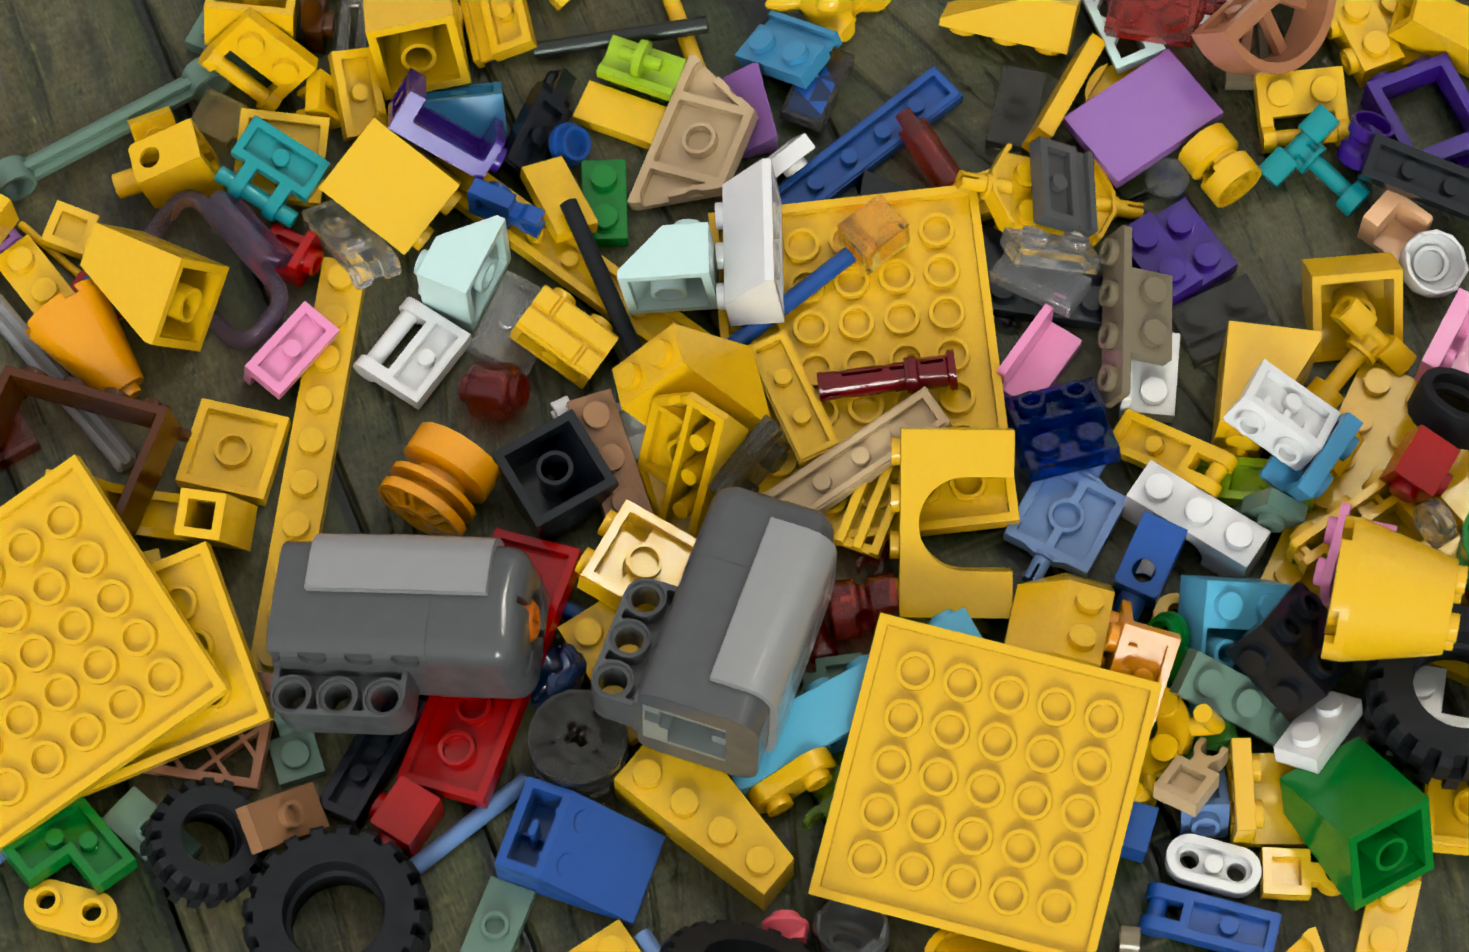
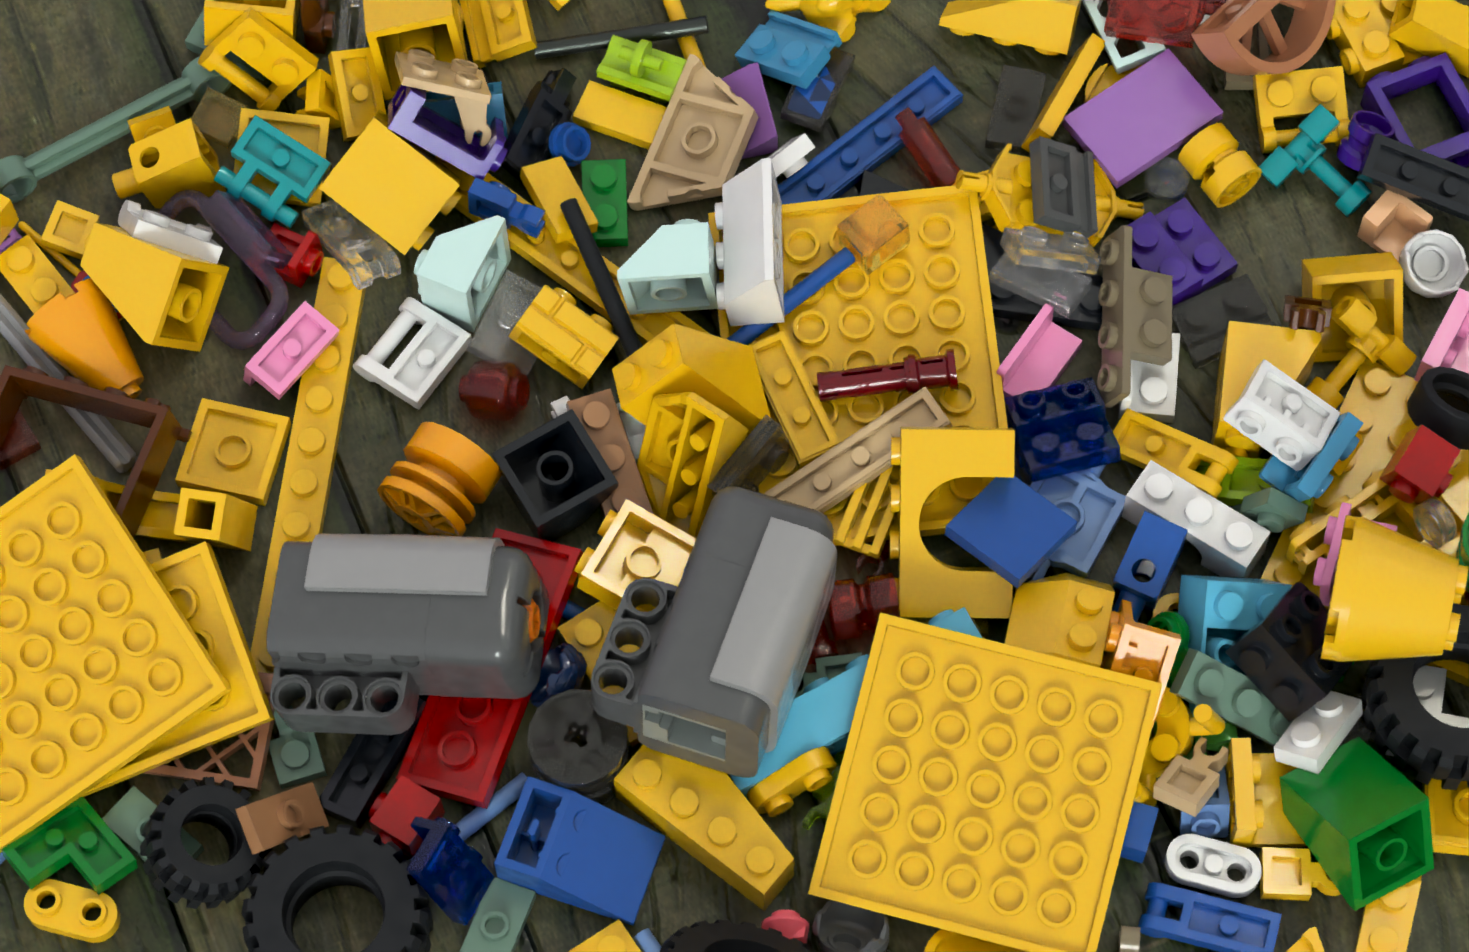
none -> white plate [118,200,223,264]
none -> tan plate [394,49,492,147]
none -> clear blue bracket [406,816,495,925]
none -> blue tile [944,476,1078,588]
none -> reddish brown plate [1283,295,1332,333]

